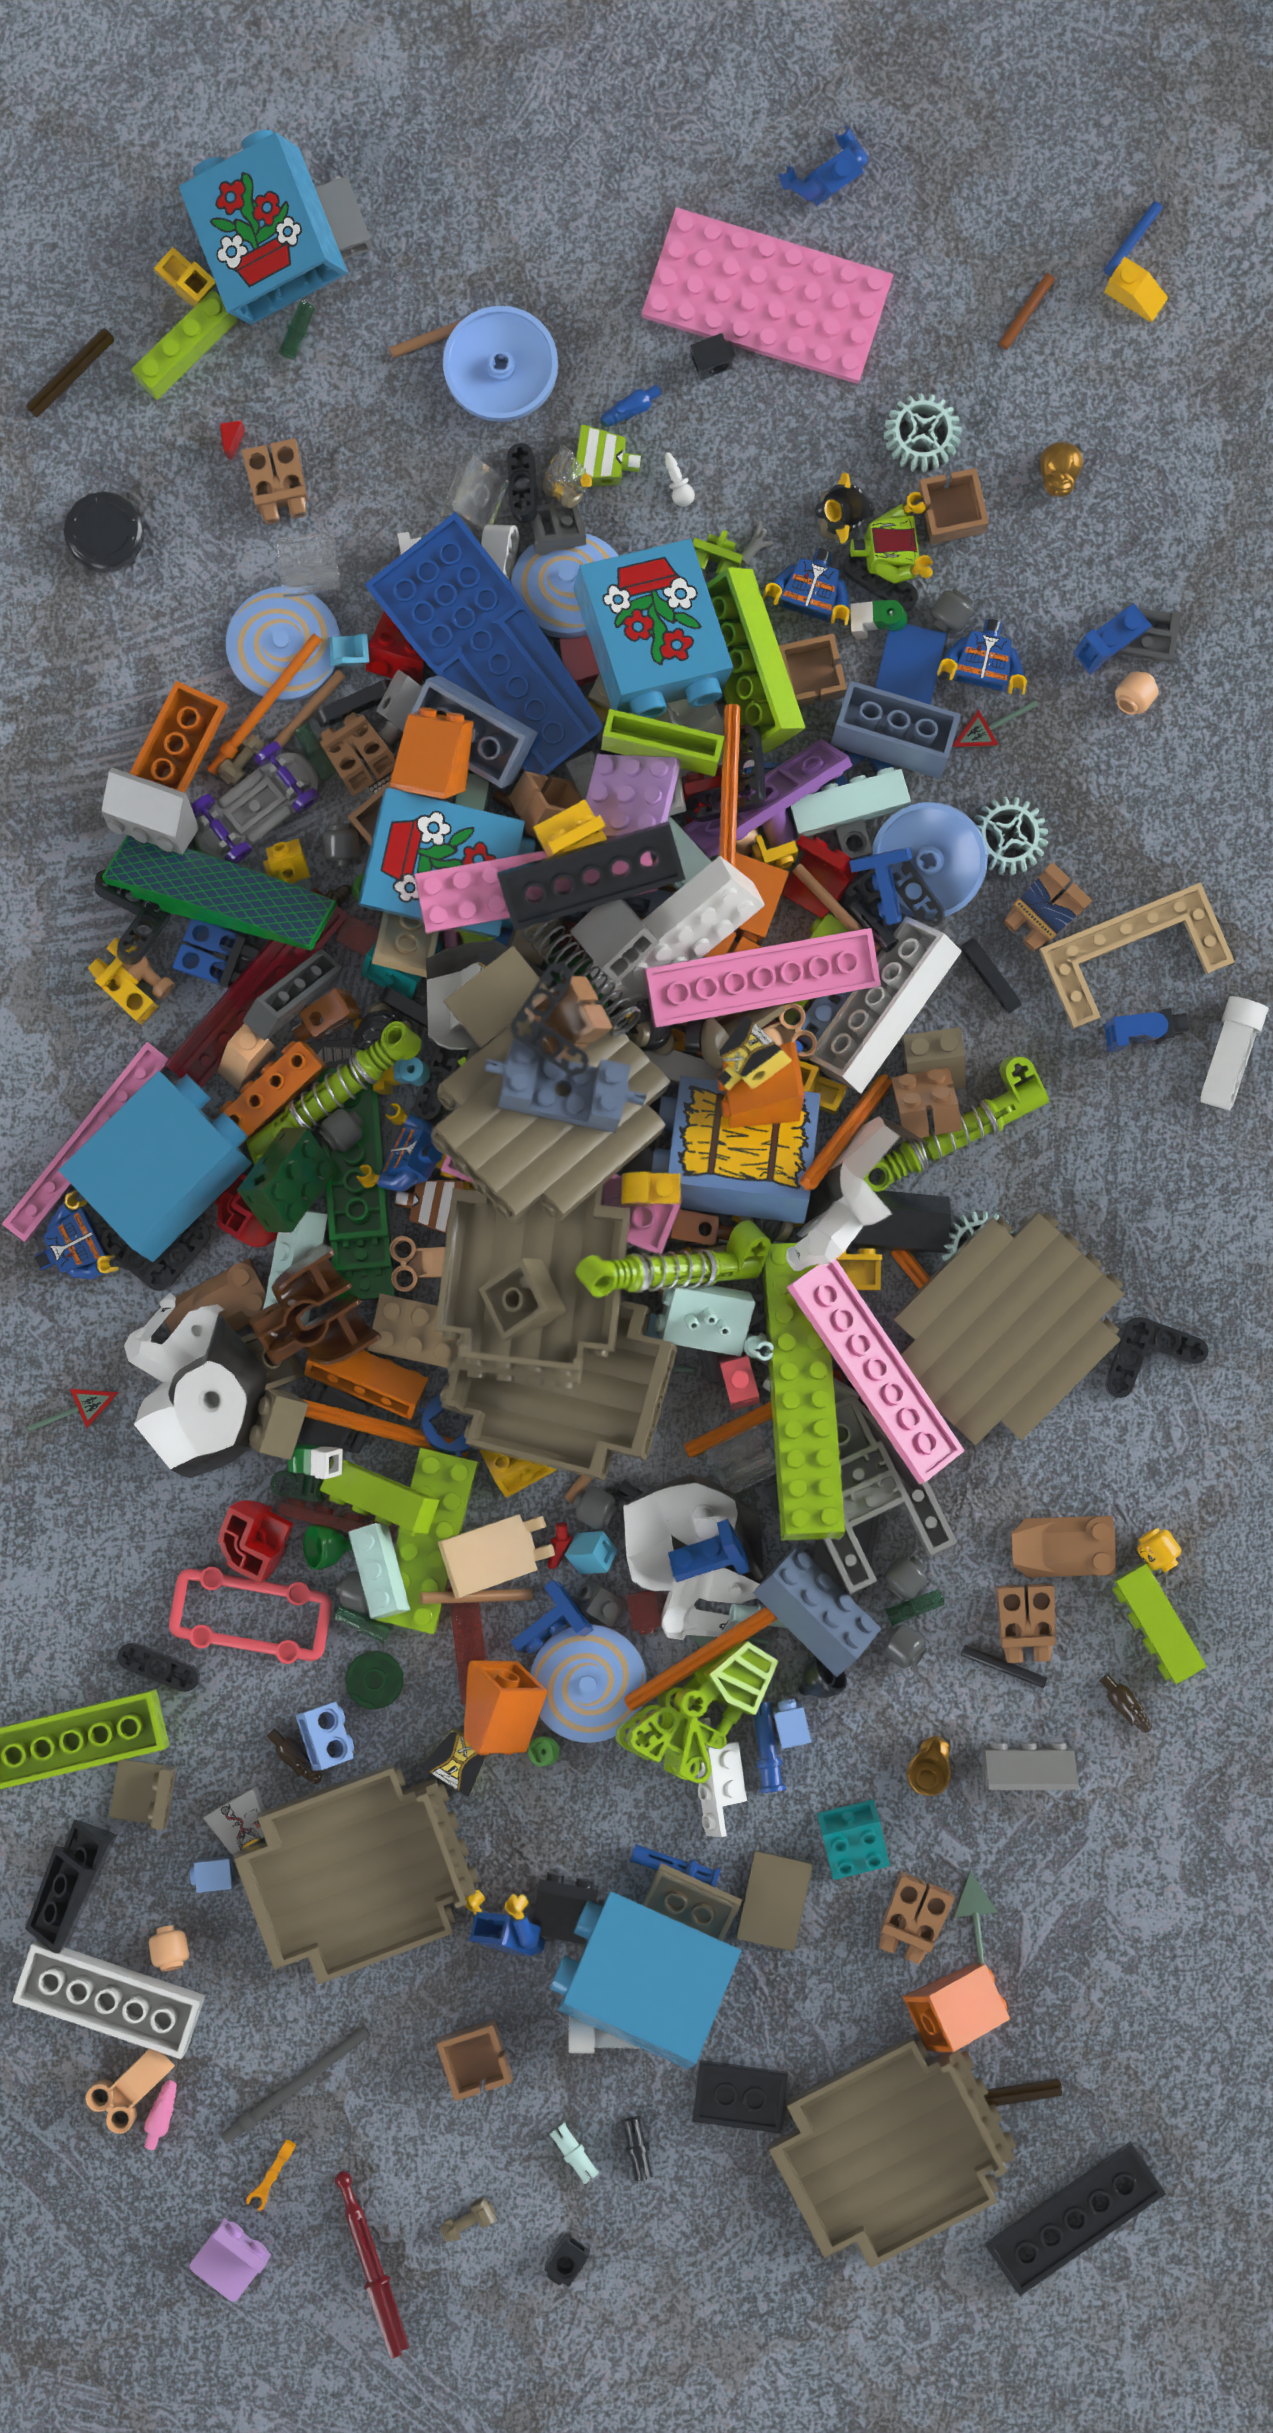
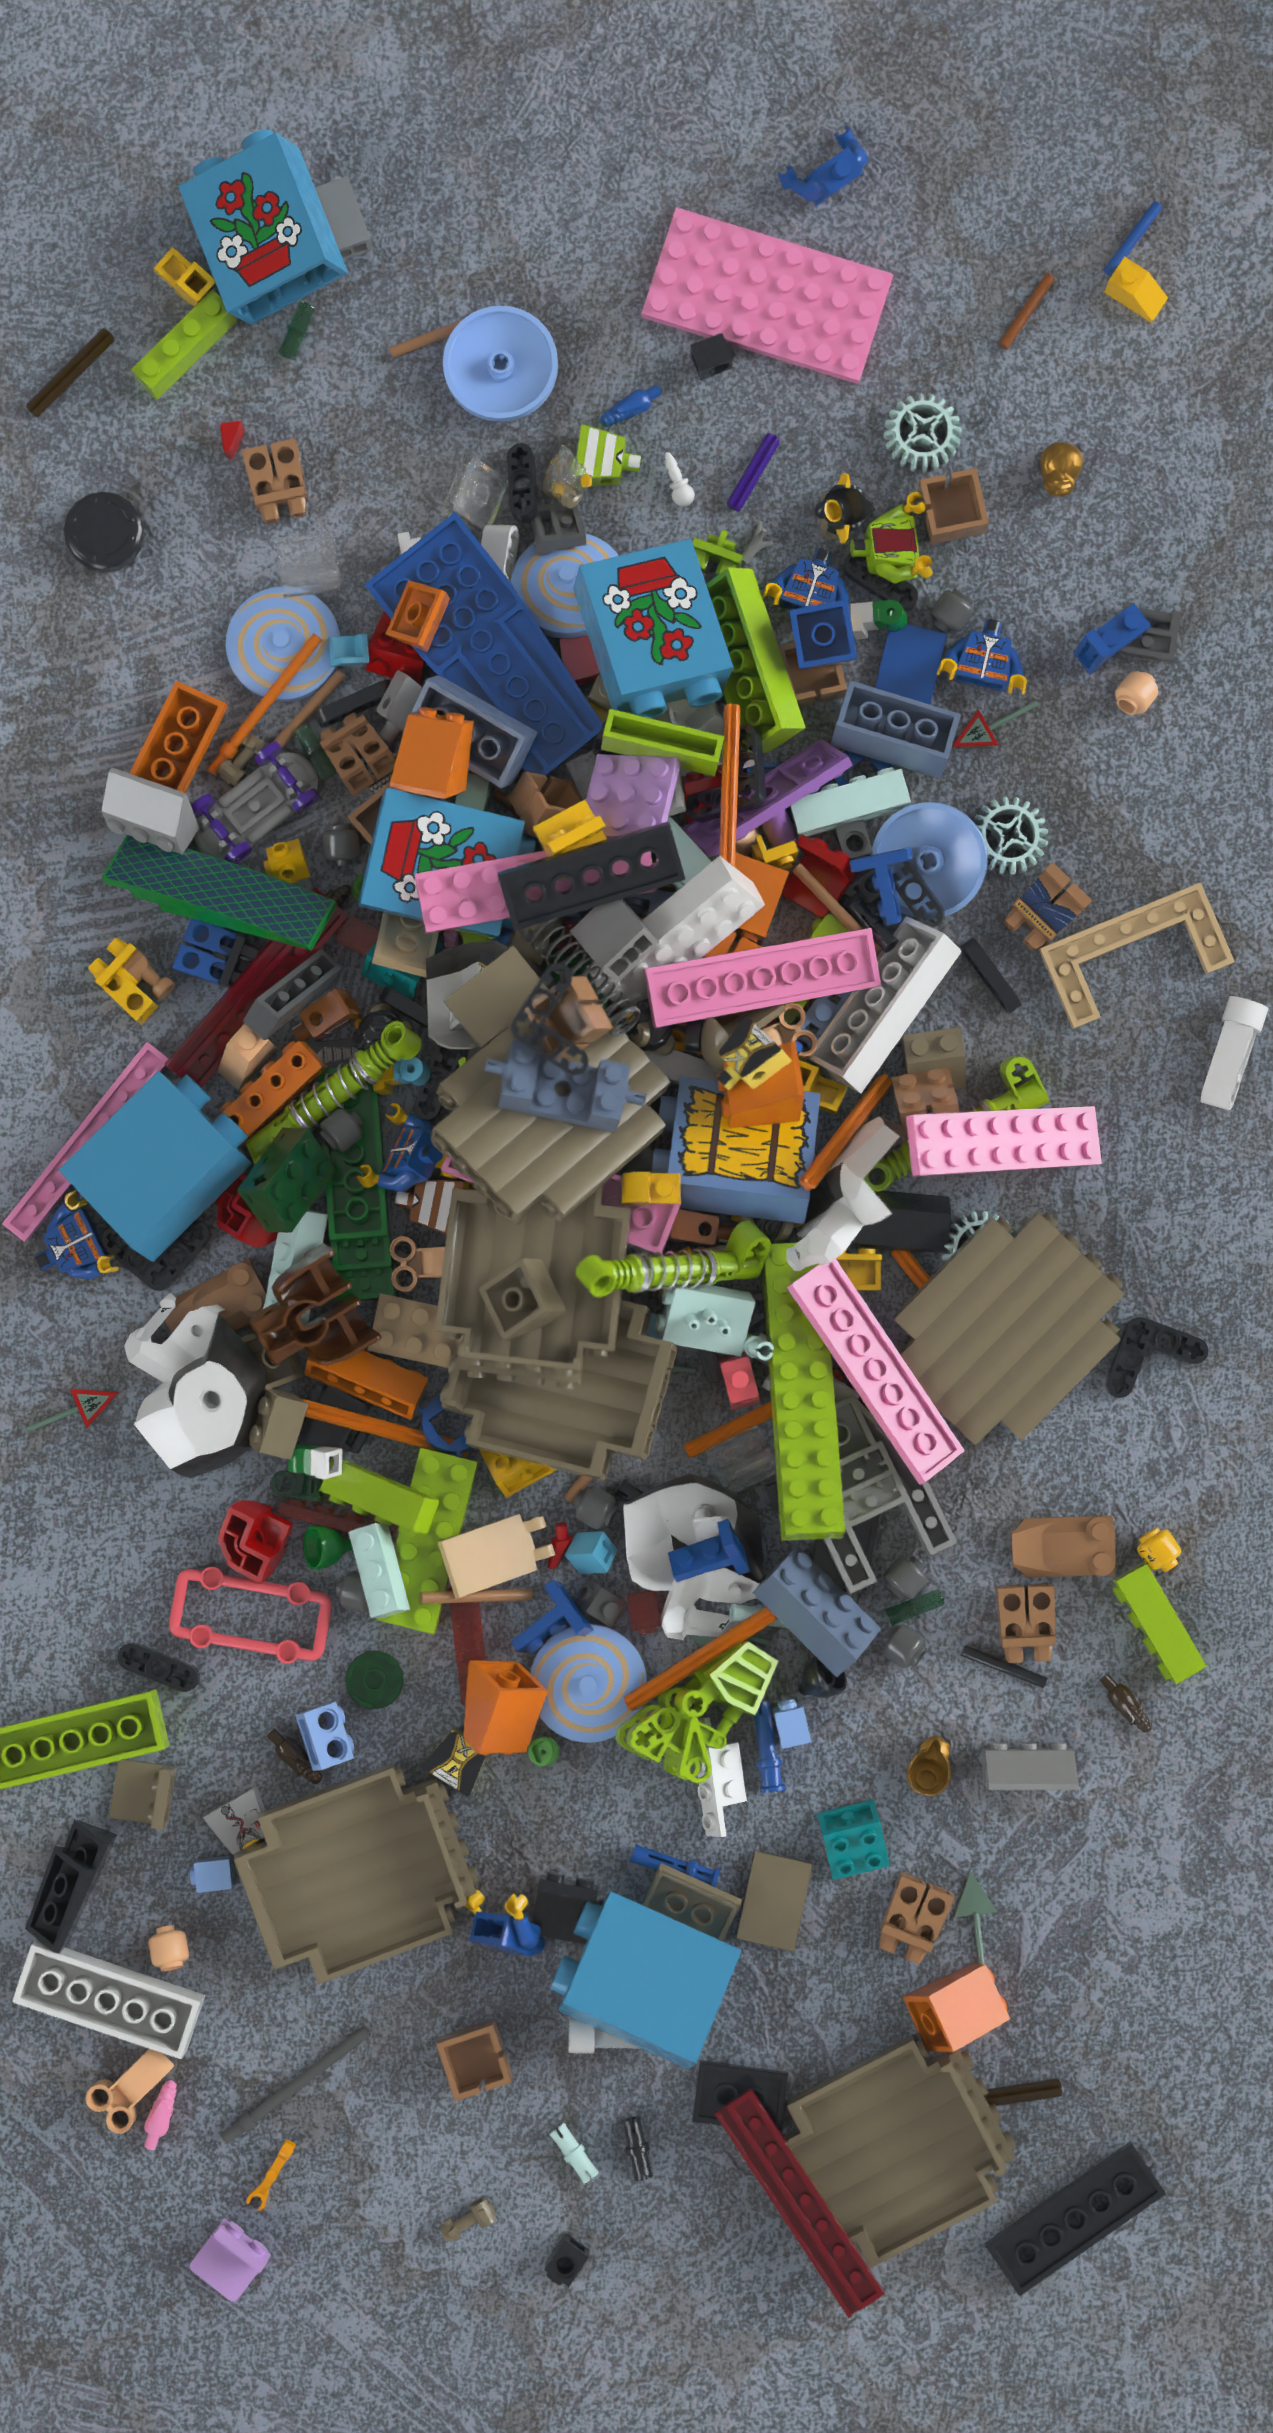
black beam [94,869,171,965] -> none
clear green axle [333,1604,392,1645] -> none
dark red piece [335,2171,409,2359] -> none
blue hips [1104,1008,1189,1053] -> none
none -> orange slope [386,580,450,652]
none -> dark red plate [715,2088,885,2319]
none -> dark purple axle [727,433,780,512]
none -> blue brick [789,599,858,670]
none -> bright pink plate [906,1106,1102,1176]

